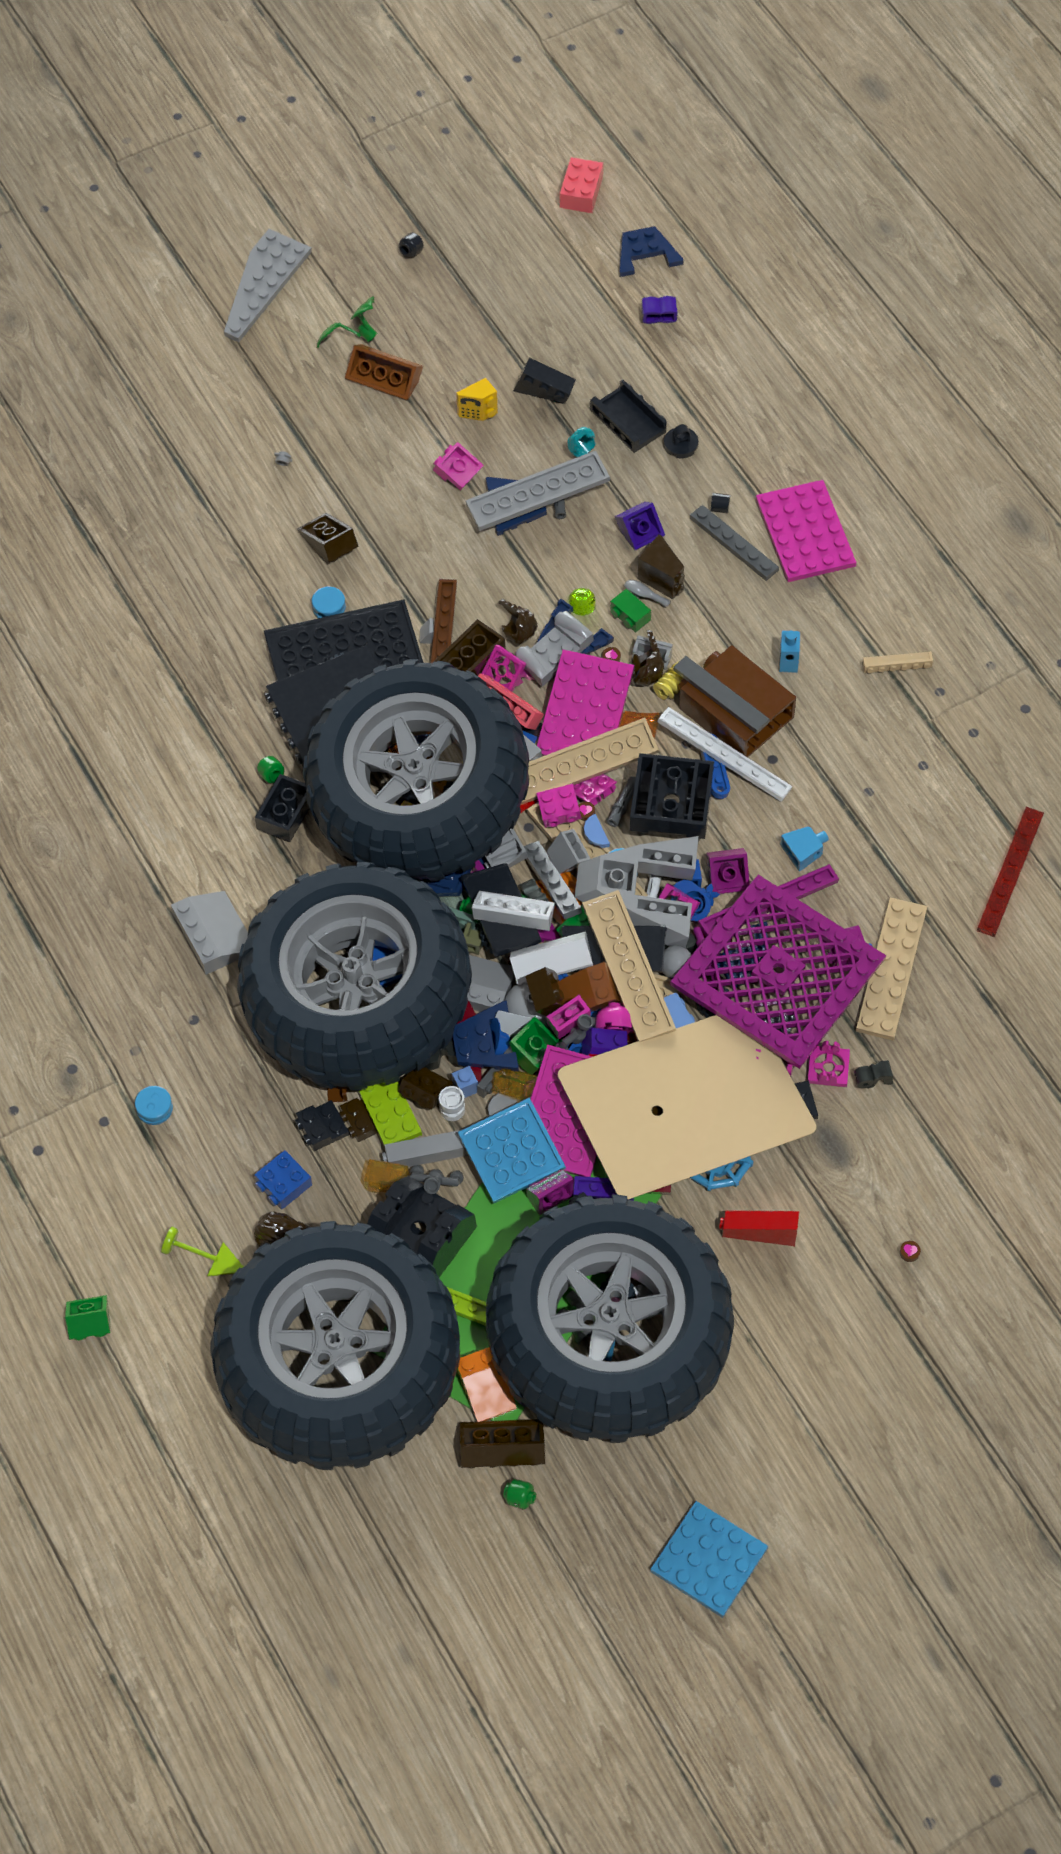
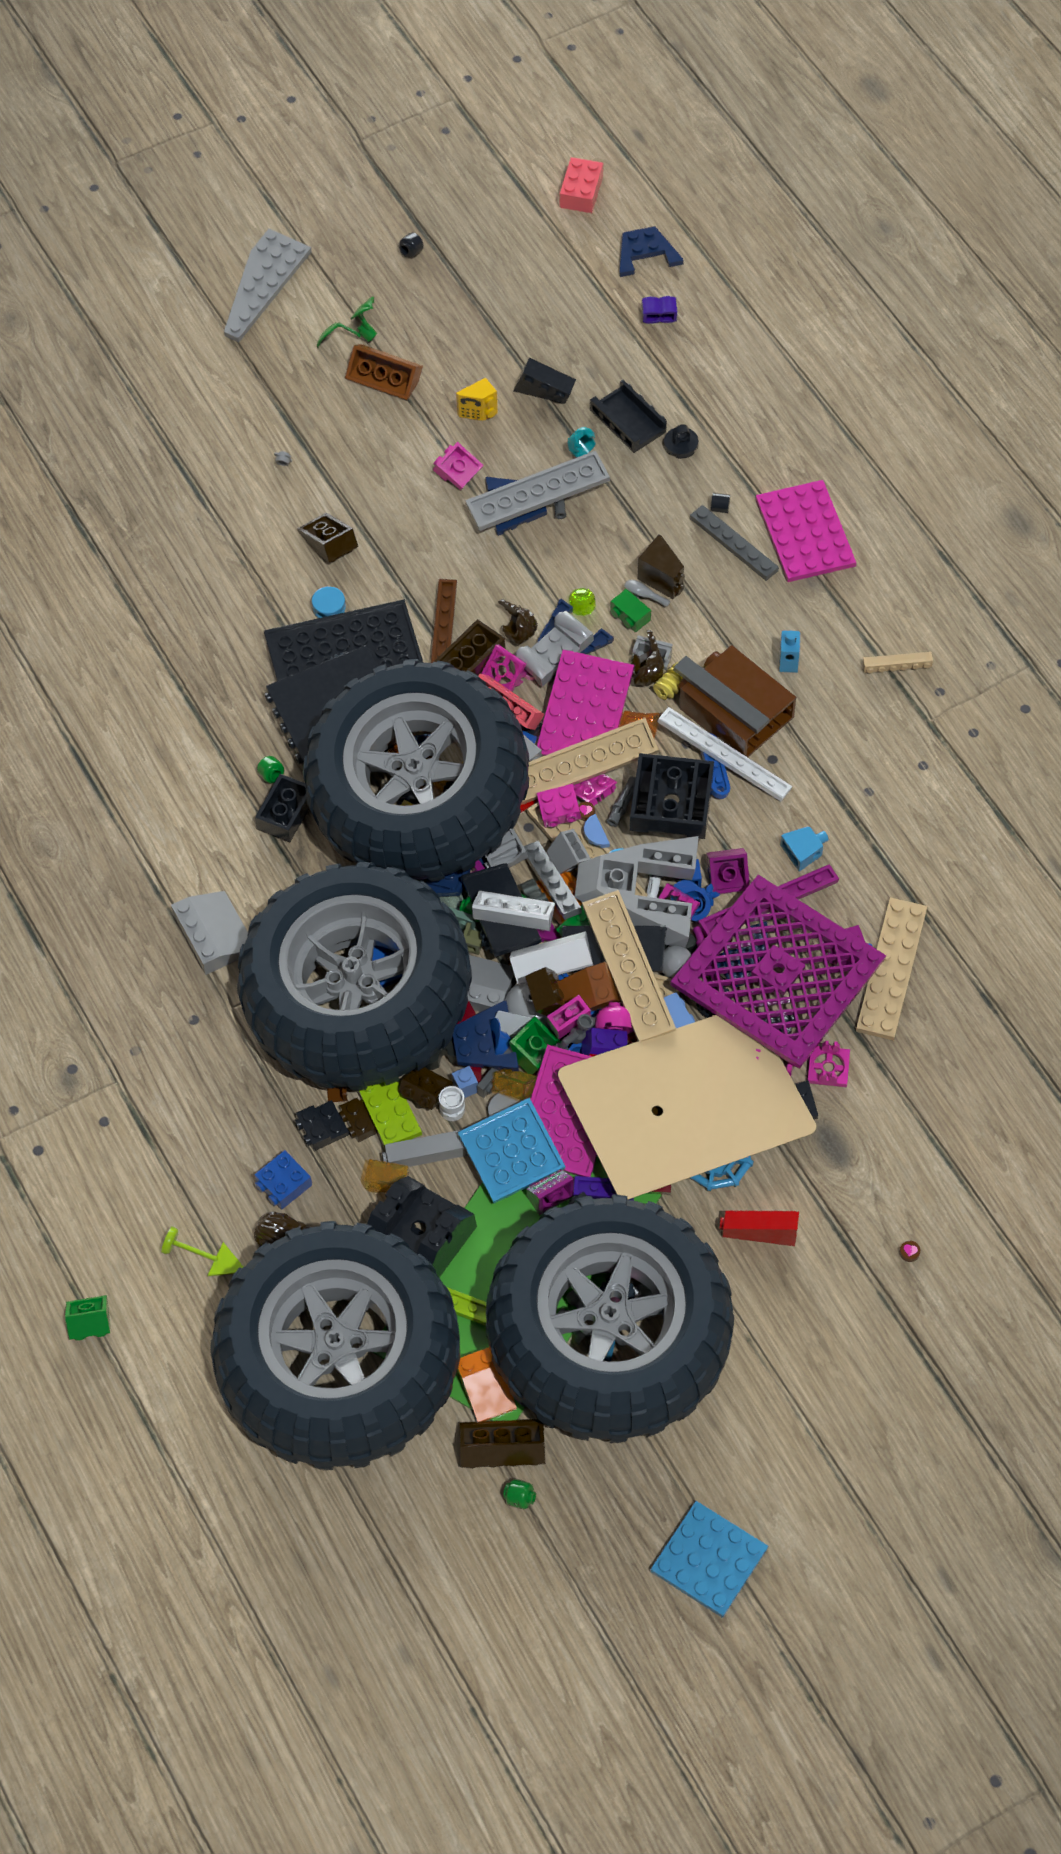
dark azure head [135,1086,173,1125] -> none
dark grey piece [410,1165,464,1194] -> none
light grey slope [420,618,434,643] -> none
reddish brown tile [603,647,621,662] -> none
dark purple slope [614,502,665,550] -> none
pearl dark grey leg [854,1060,893,1089] -> none
clear red plate [977,807,1044,937] -> none

